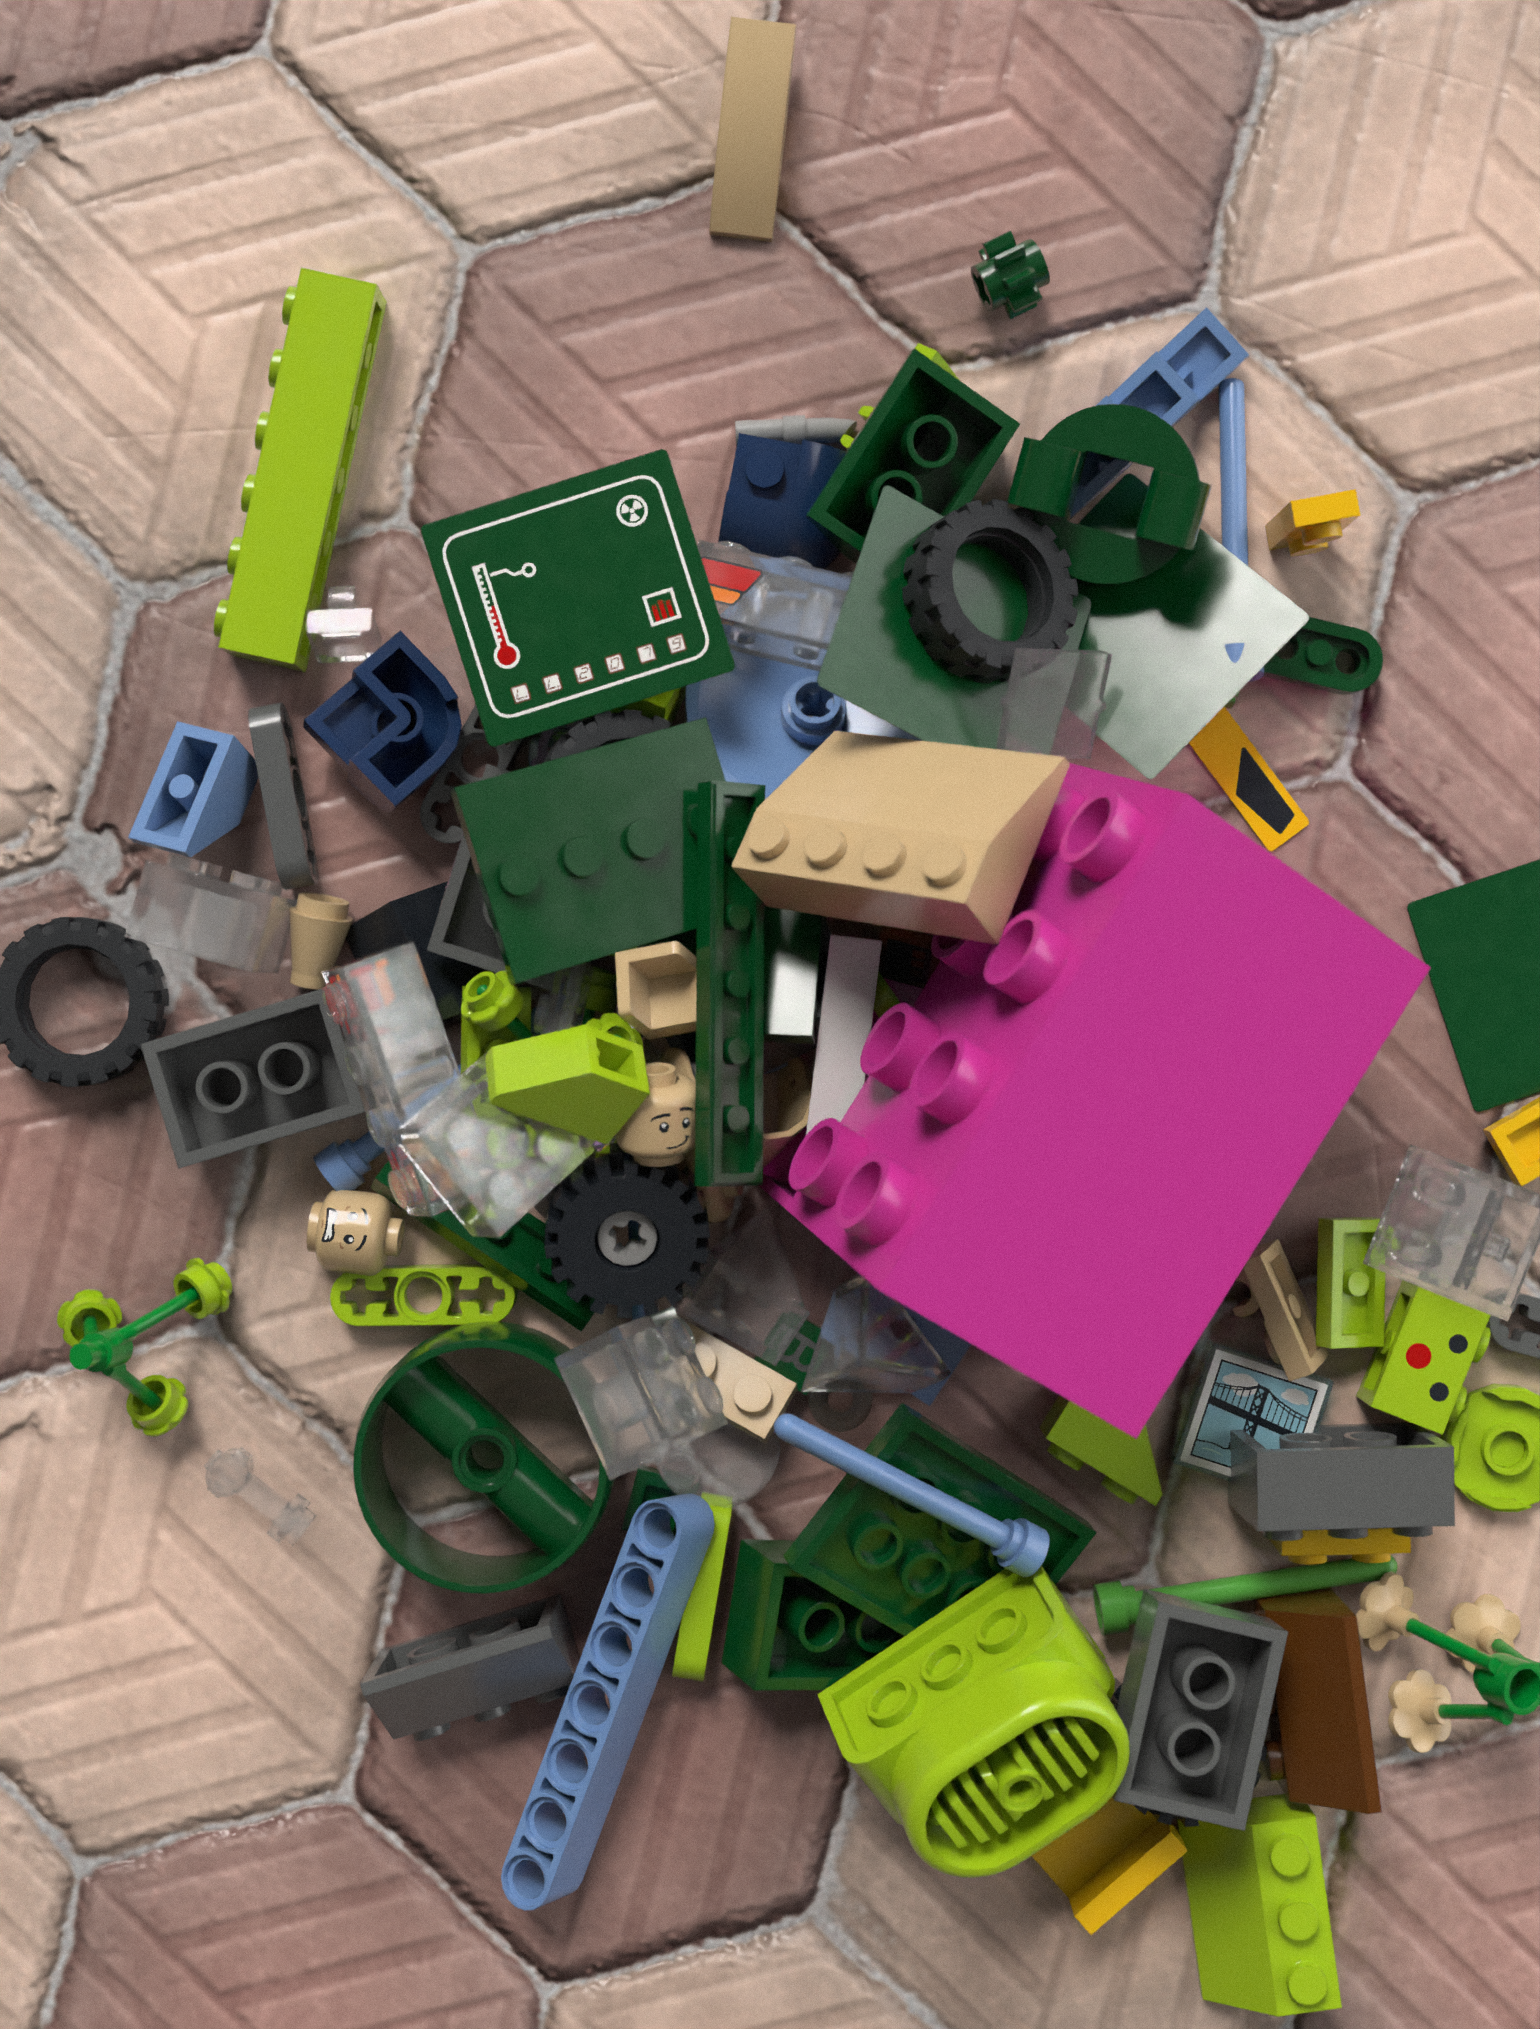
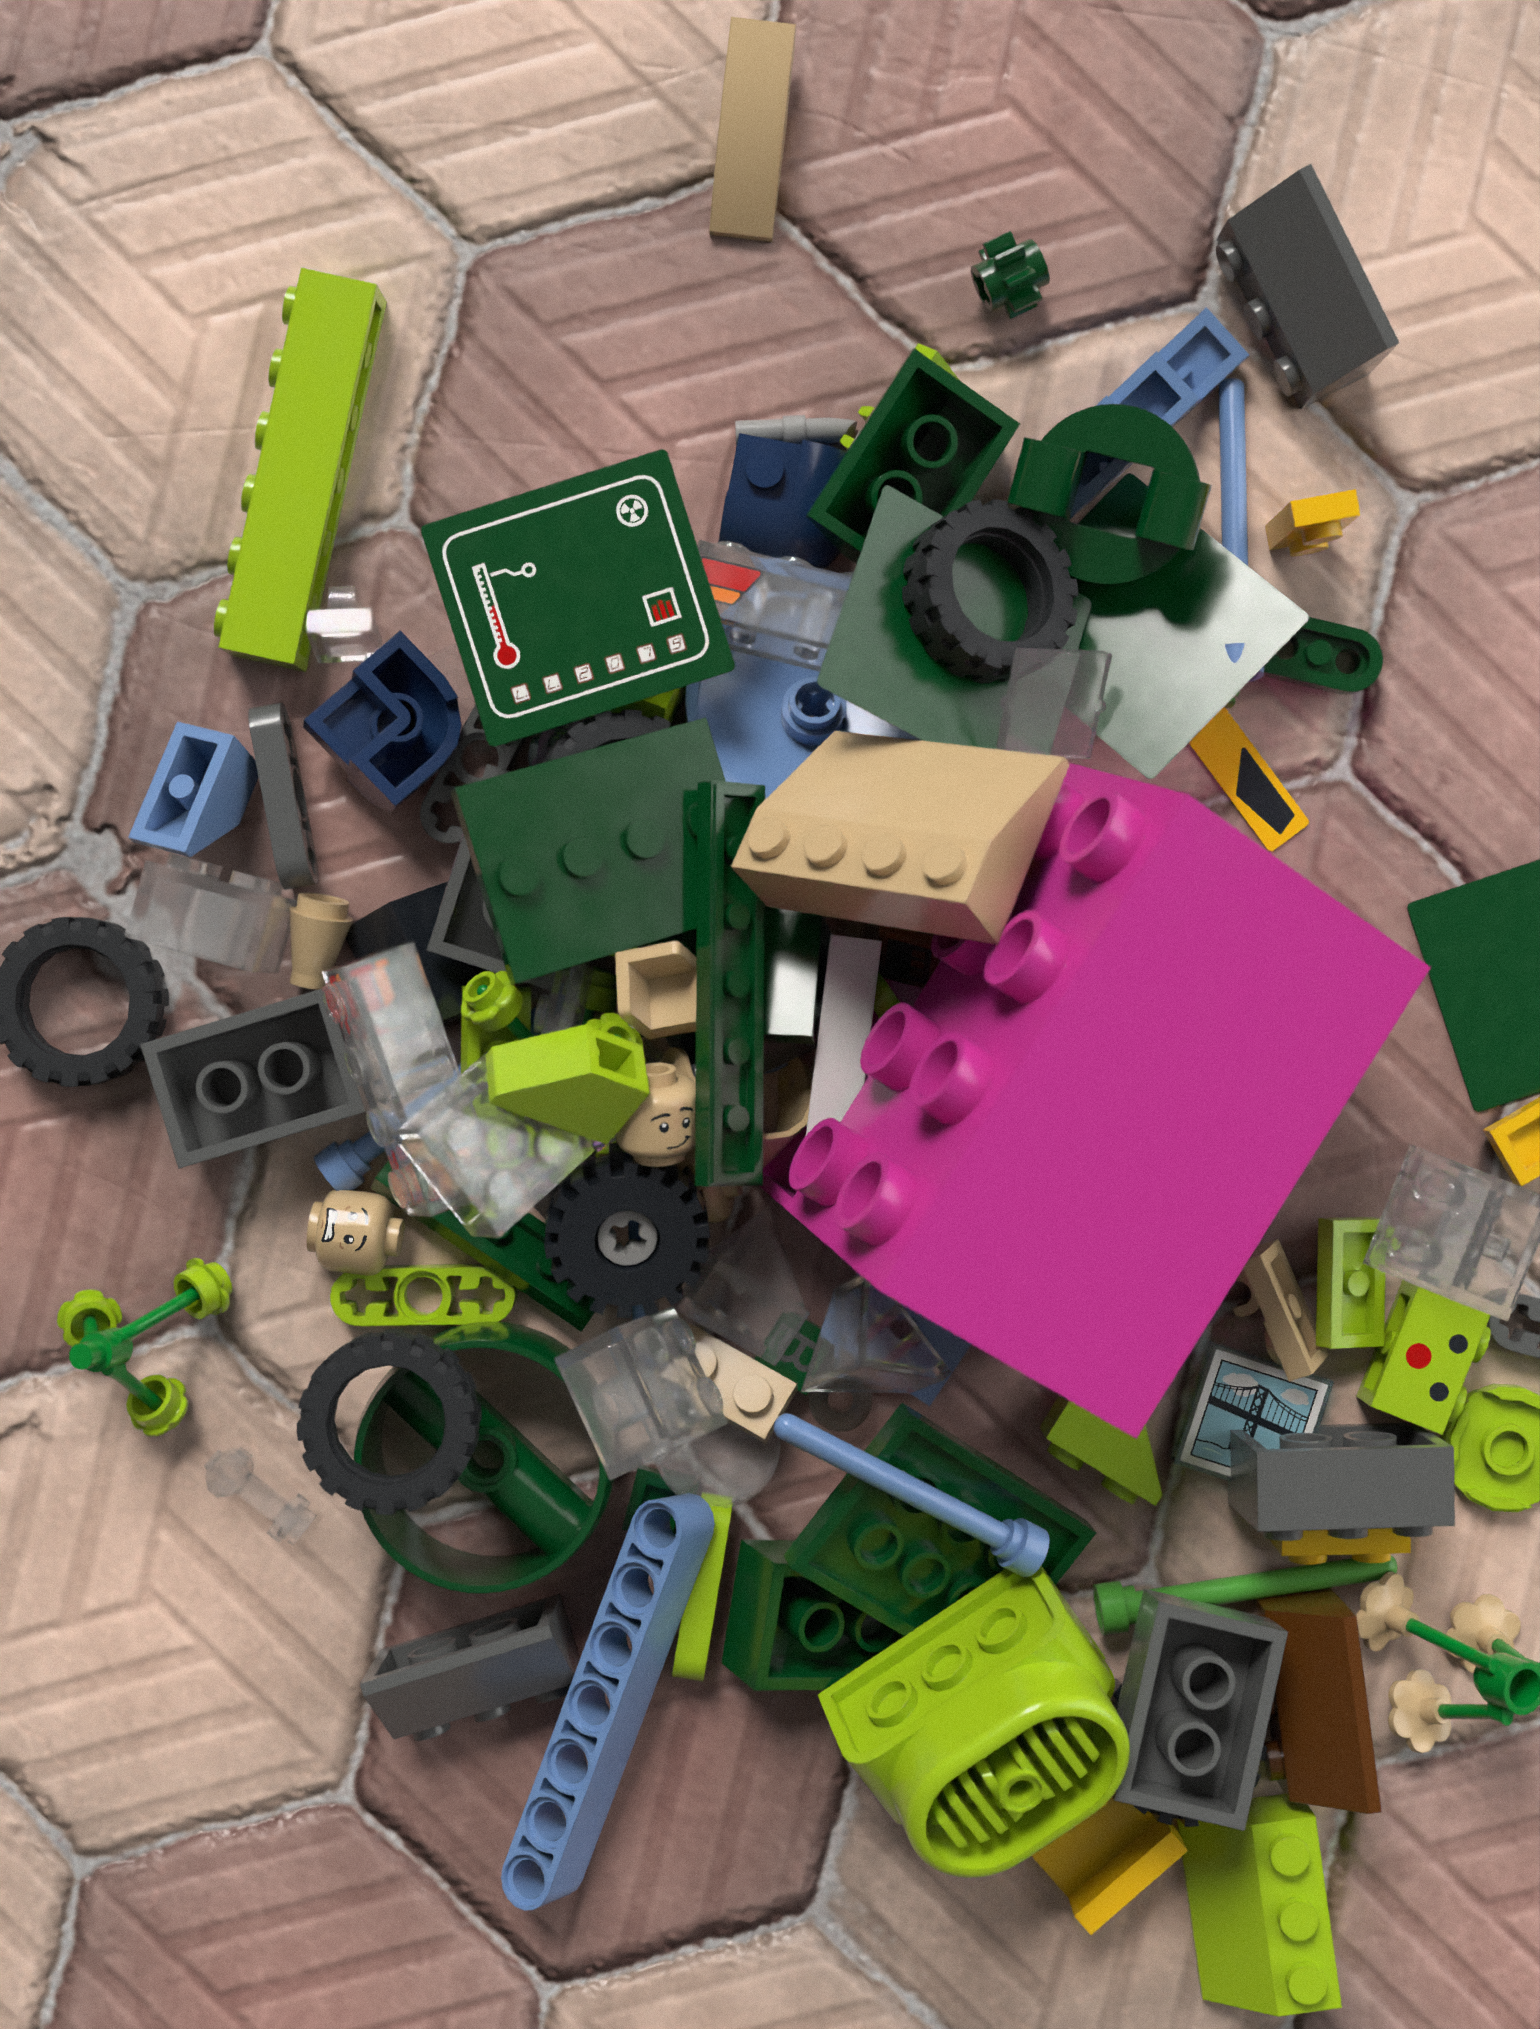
none -> black tyre [297,1329,482,1515]
none -> dark grey slope [1216,164,1400,409]

